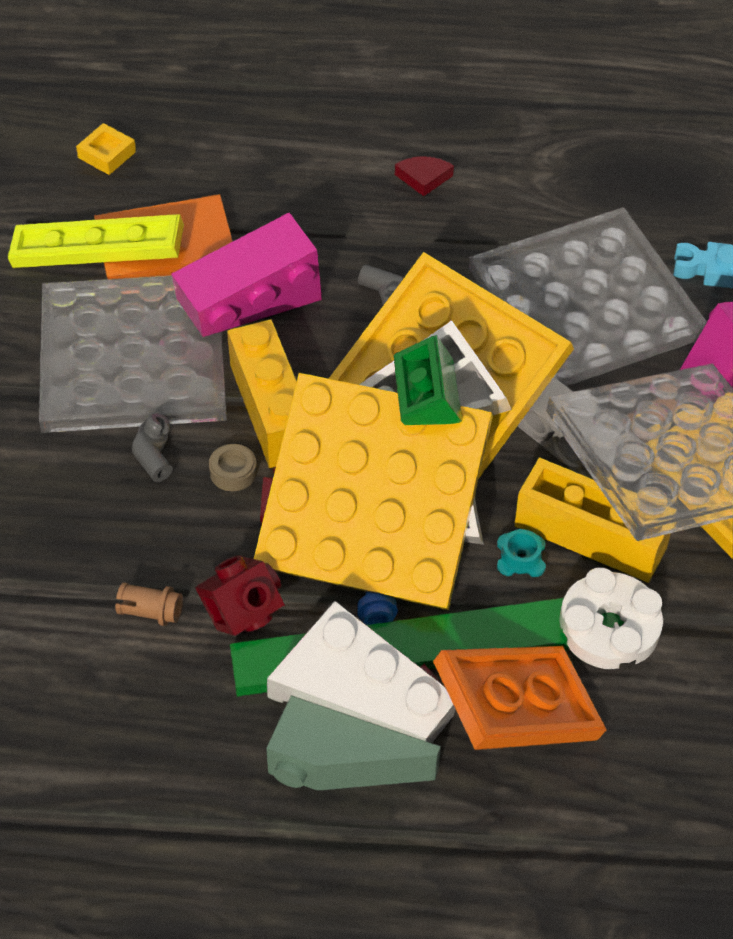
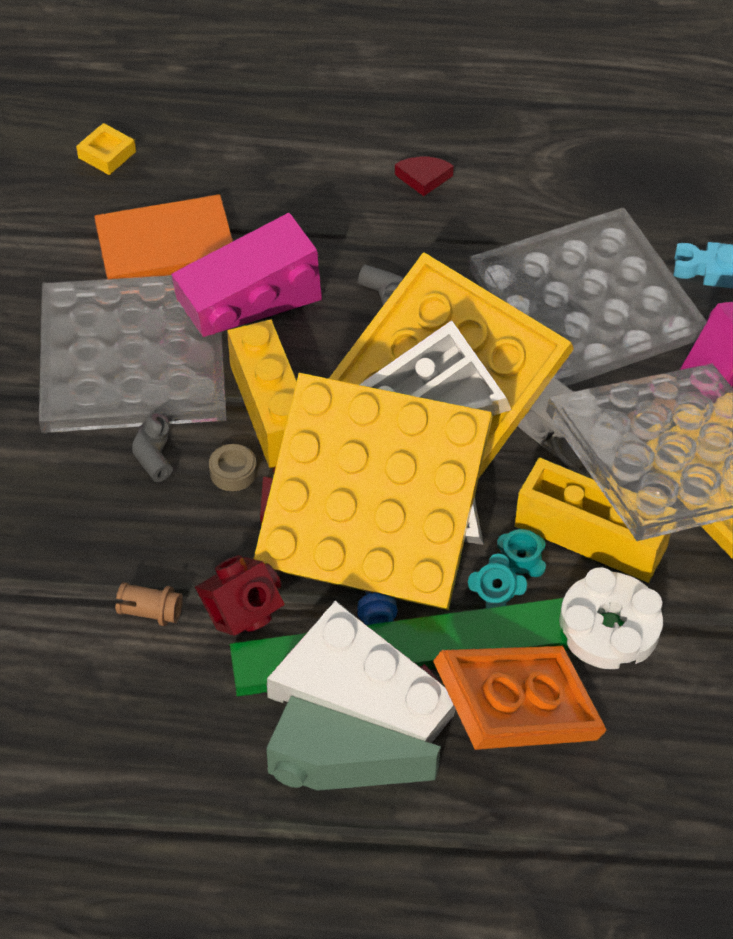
neon yellow tile [8,214,184,268] -> none
green slope [393,335,462,425] -> none
none -> teal plate [468,554,527,608]

